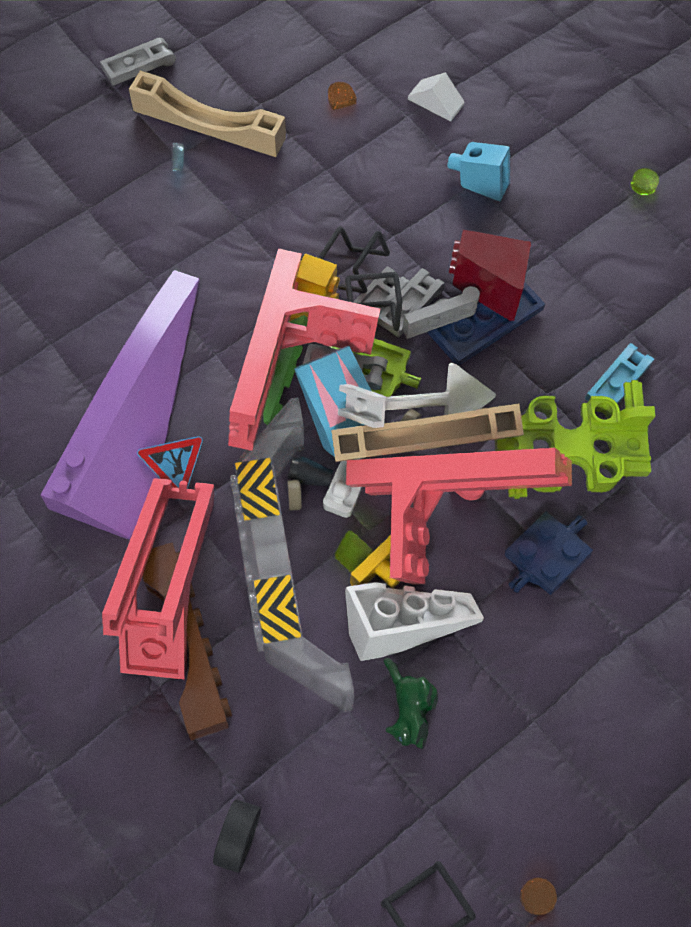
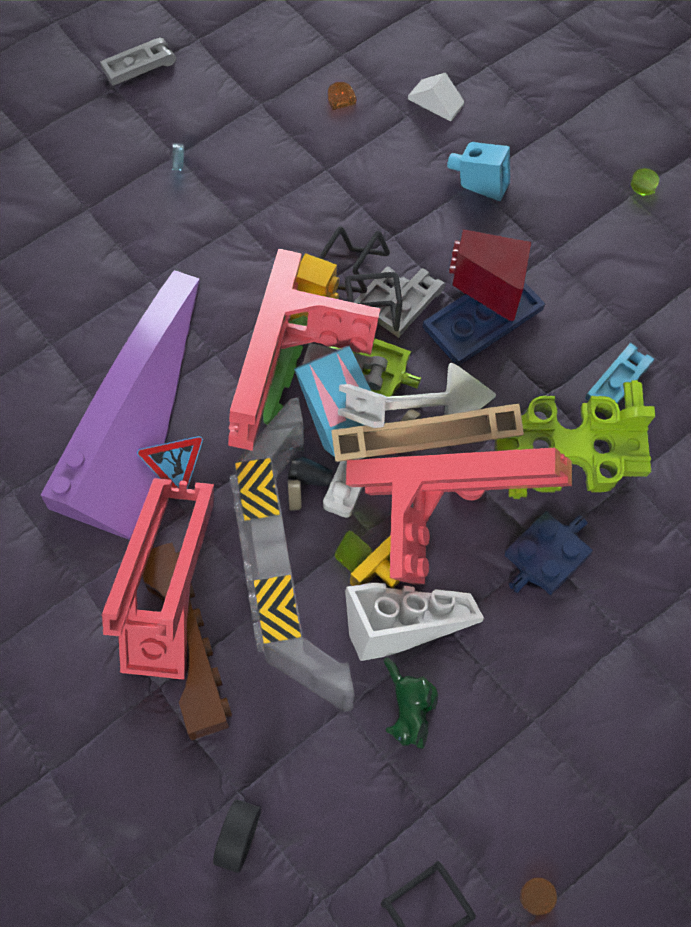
tan arch [129,70,286,157] -> none
light grey plate [403,286,480,339] -> none

